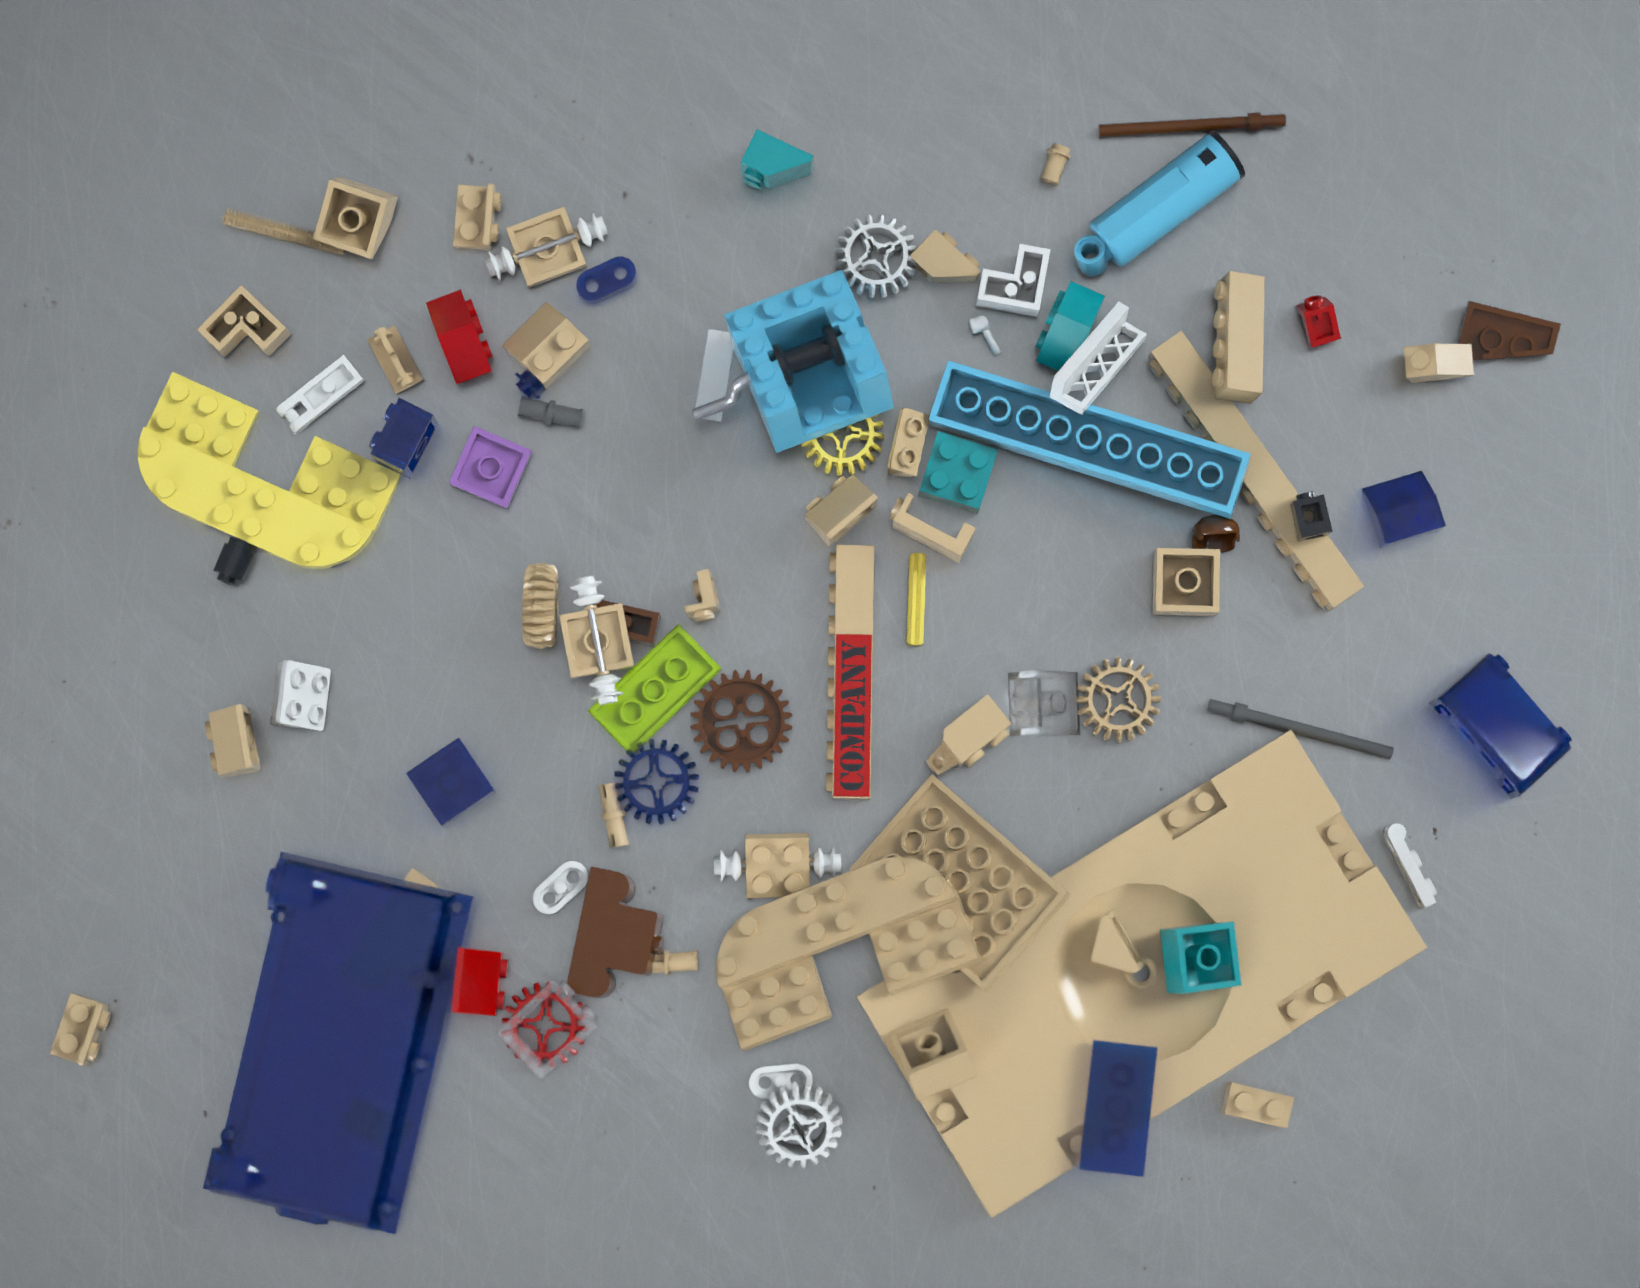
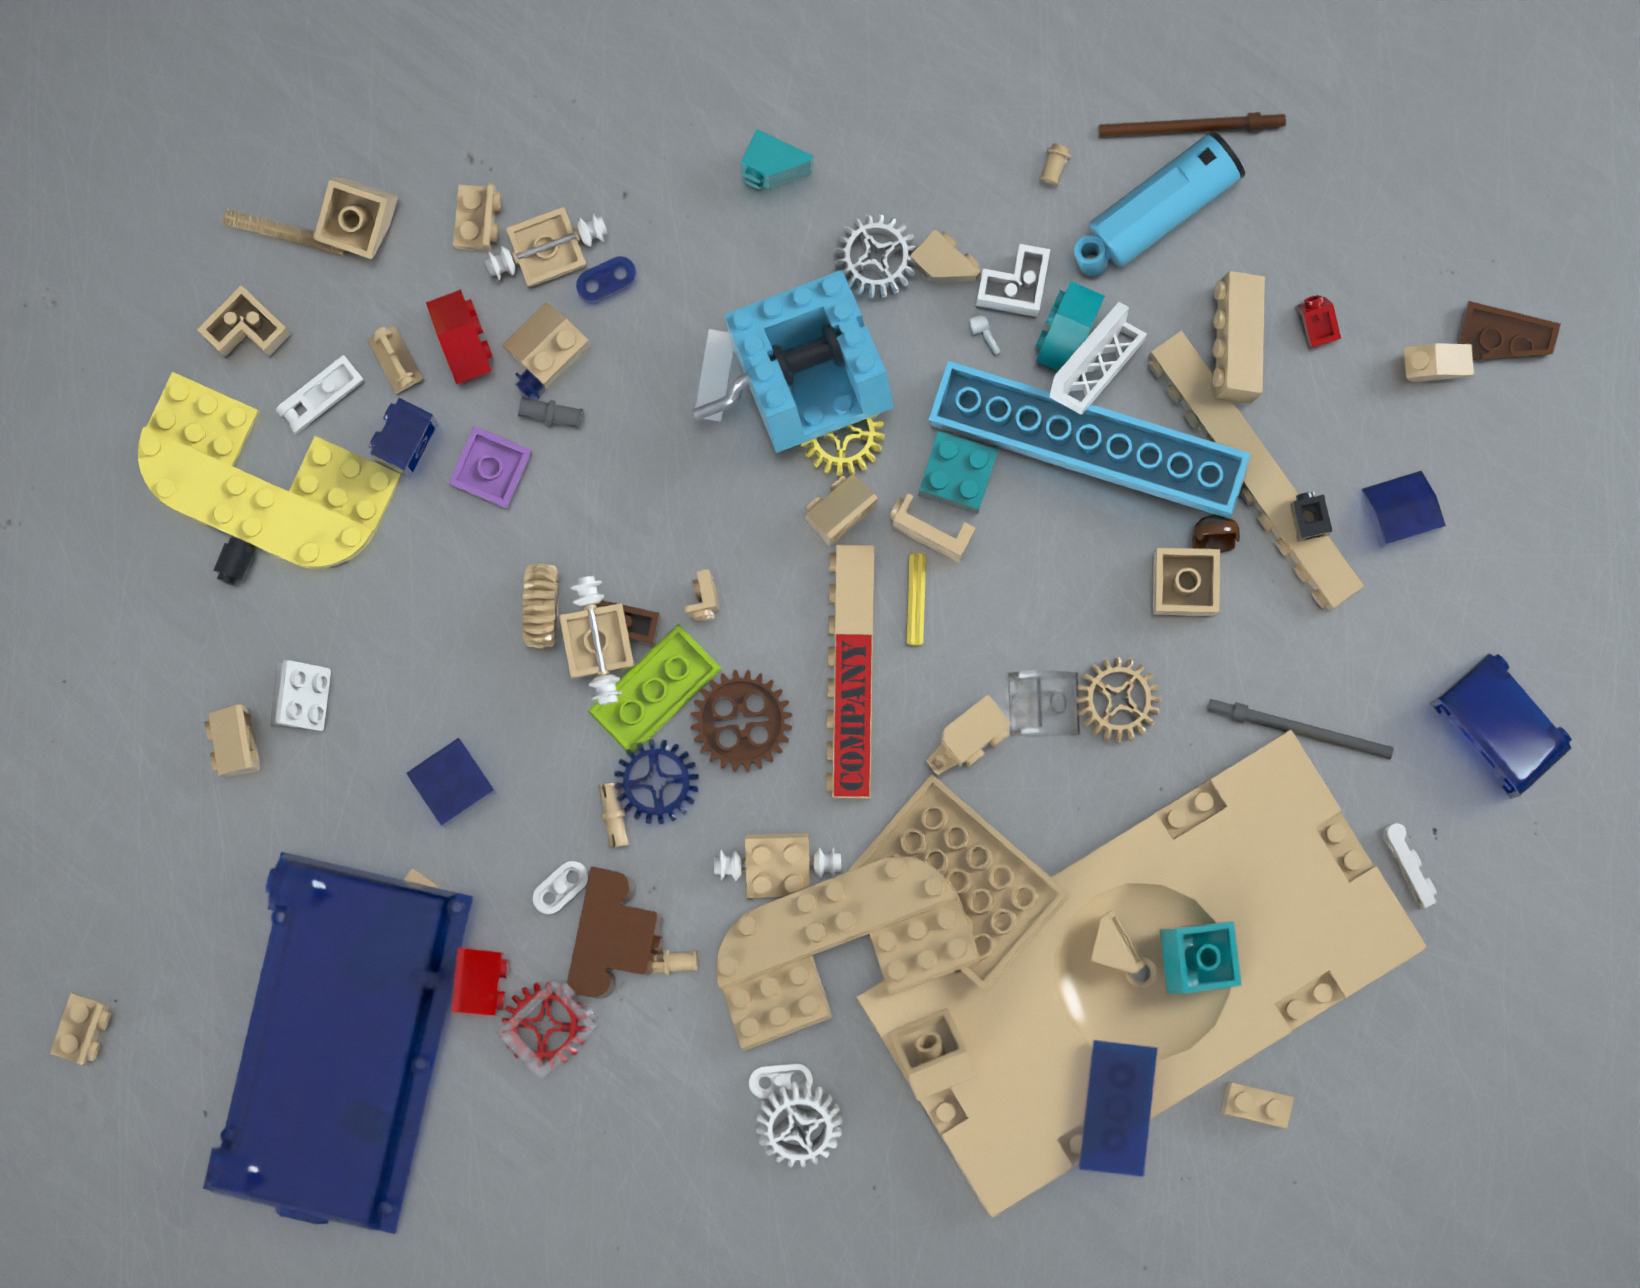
tan bracket [887,408,930,477] -> none

